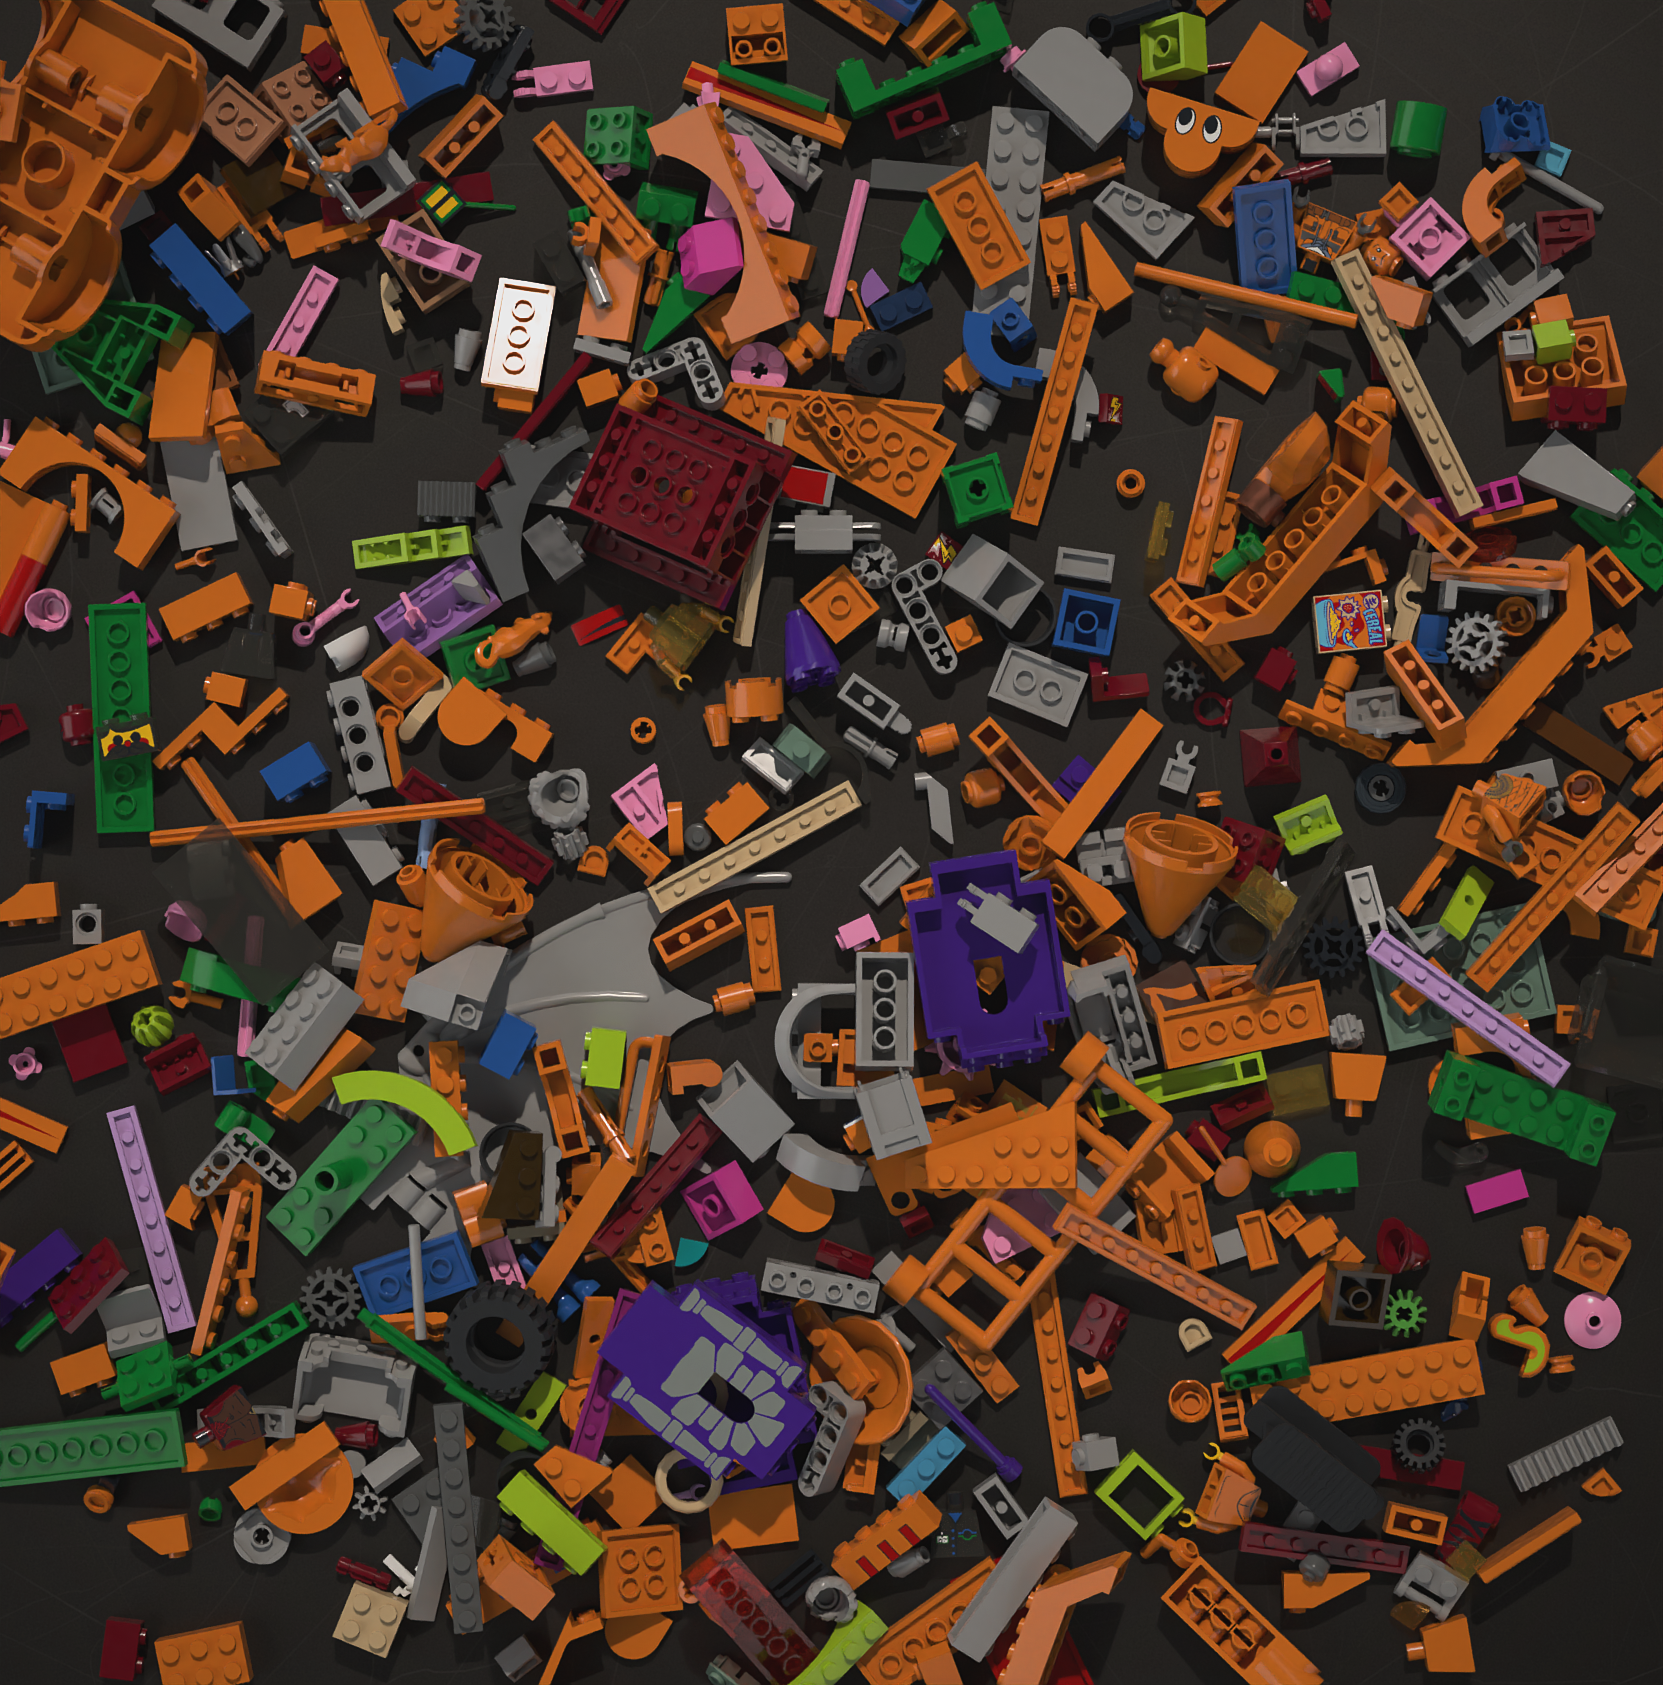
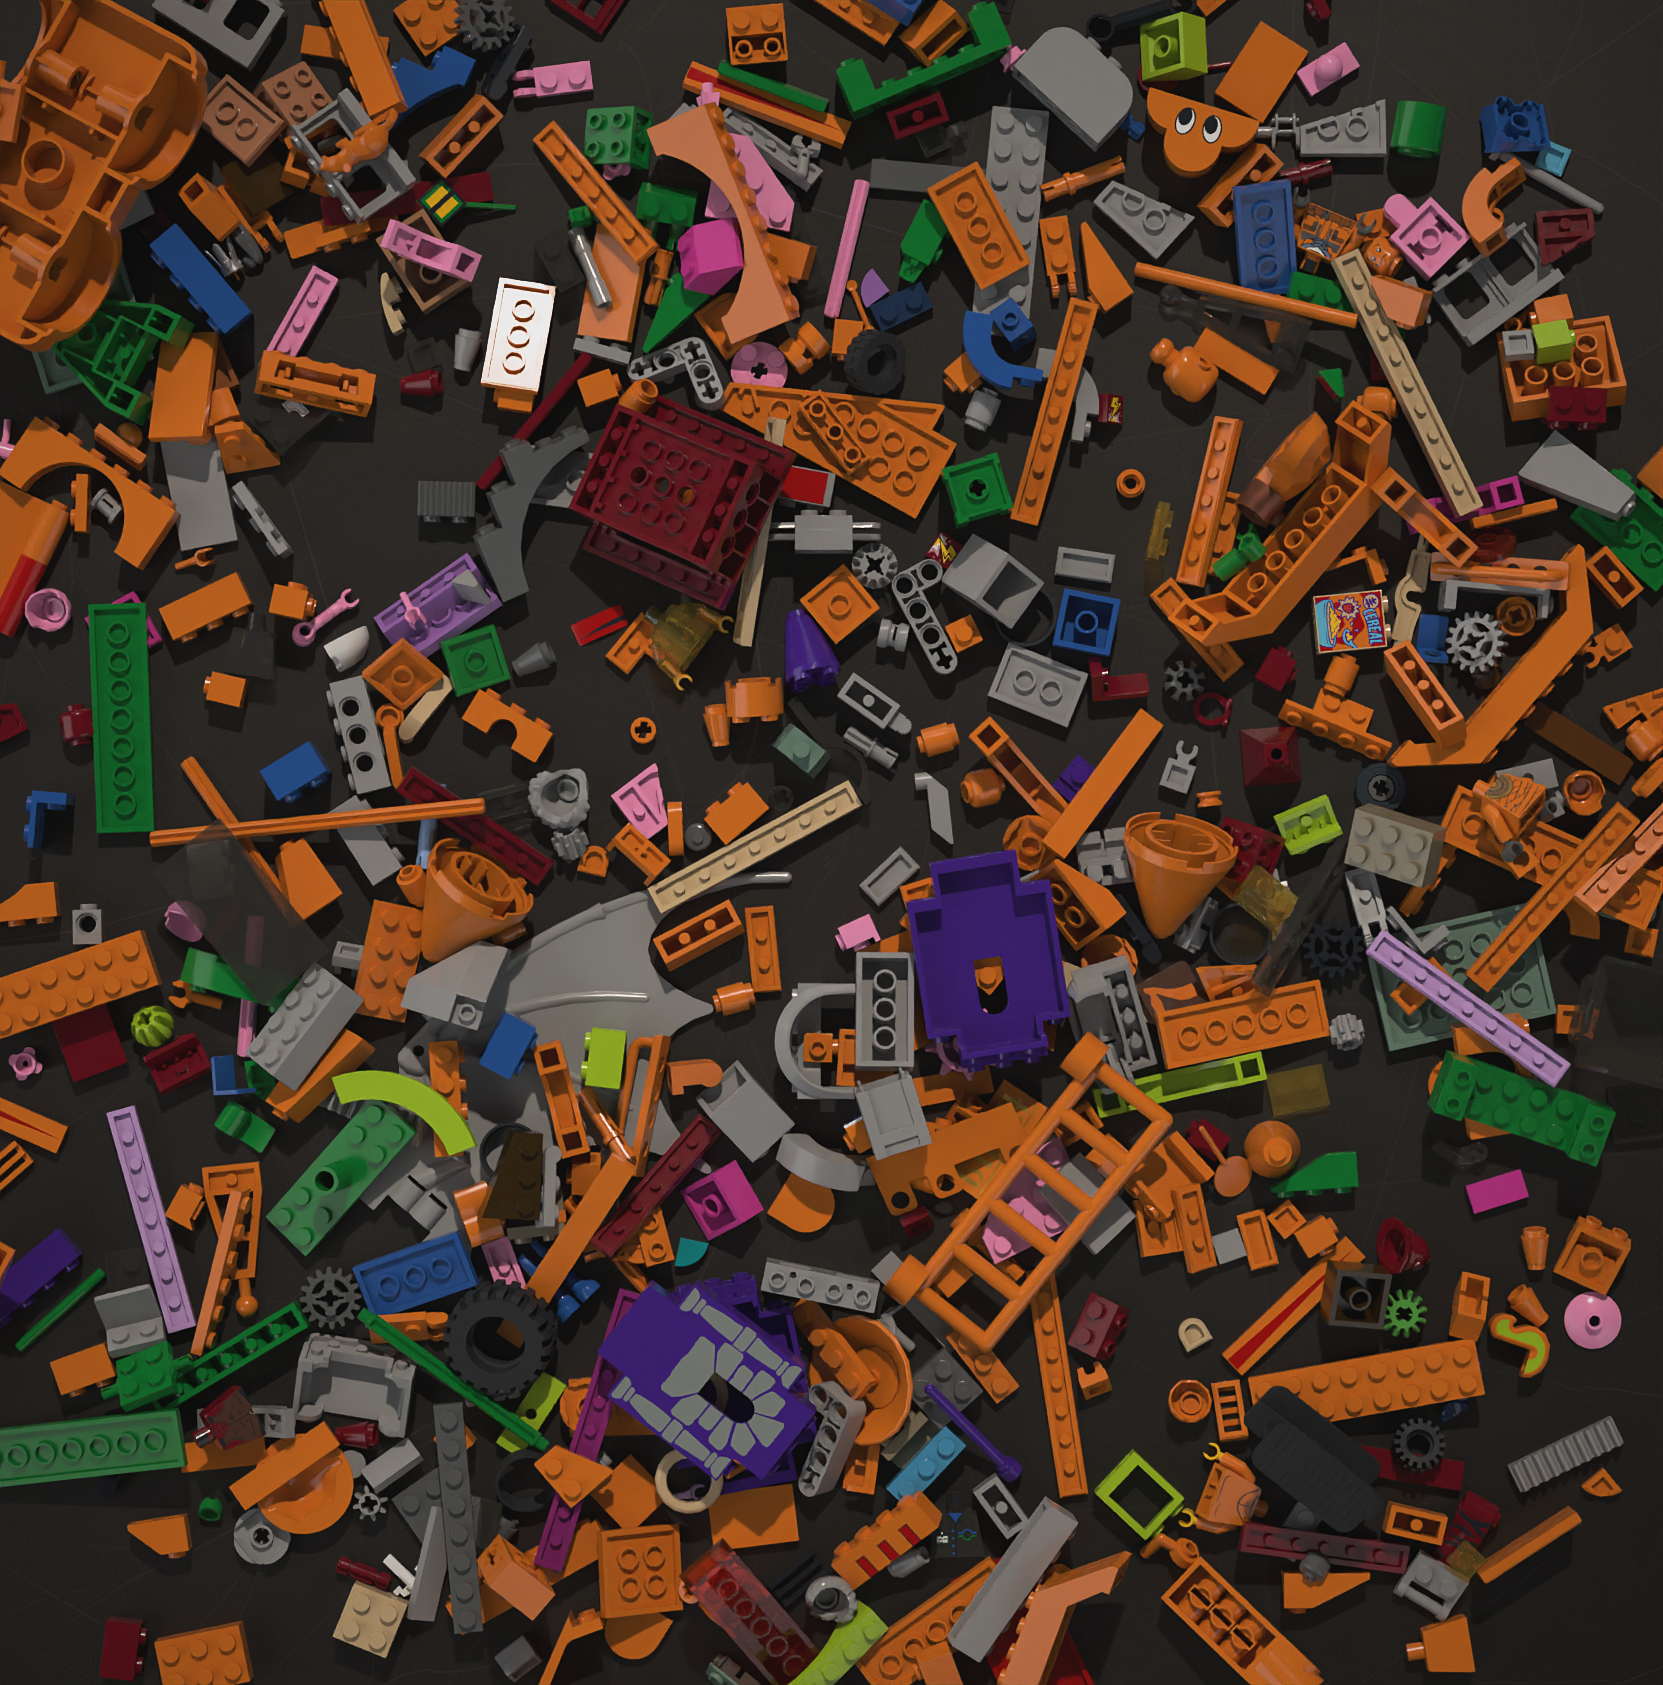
dark red plate [48,1237,130,1334] -> none
orange tile [83,1485,114,1513] -> none
brick [95,712,162,762] -> none
orange bracket [152,687,290,770] -> none
light grey beam [189,1126,297,1197] -> none
dark red bracket [303,40,351,90] -> none
lime slope [352,525,473,569] -> none
light grey bar [408,1224,427,1340] -> none
orange tile [438,677,507,745] -> none
green bar [444,1380,546,1452] -> none
orange animal [474,611,553,669] -> none
lime brick [497,1469,608,1576] -> none
flat silver brick [522,514,586,584] -> none
orange tile [571,217,602,257] -> none
orange tile [572,1296,615,1378] -> none
light grey tile [742,737,804,795] -> none
dark red plate [815,1238,875,1279] -> none
orange wing [905,1101,1077,1189] -> none
light grey hinge [957,883,1040,954] -> none
orange tile [1052,1202,1257,1330] -> none
light grey brick [1072,1433,1120,1471] -> none
dark red plate [1210,1082,1275,1132] -> none
green slope [1221,1331,1311,1392] -> none
orange torso [1329,1052,1386,1117] -> none
light grey bracket [1345,685,1424,738] -> none
orange tile [1378,181,1419,223] -> none
clear orange tile [1390,1601,1430,1631] -> none
lime tile [1439,865,1495,941] -> none
orange bush [1548,1355,1575,1373] -> none
none -> dark tan brick [1344,803,1447,888]

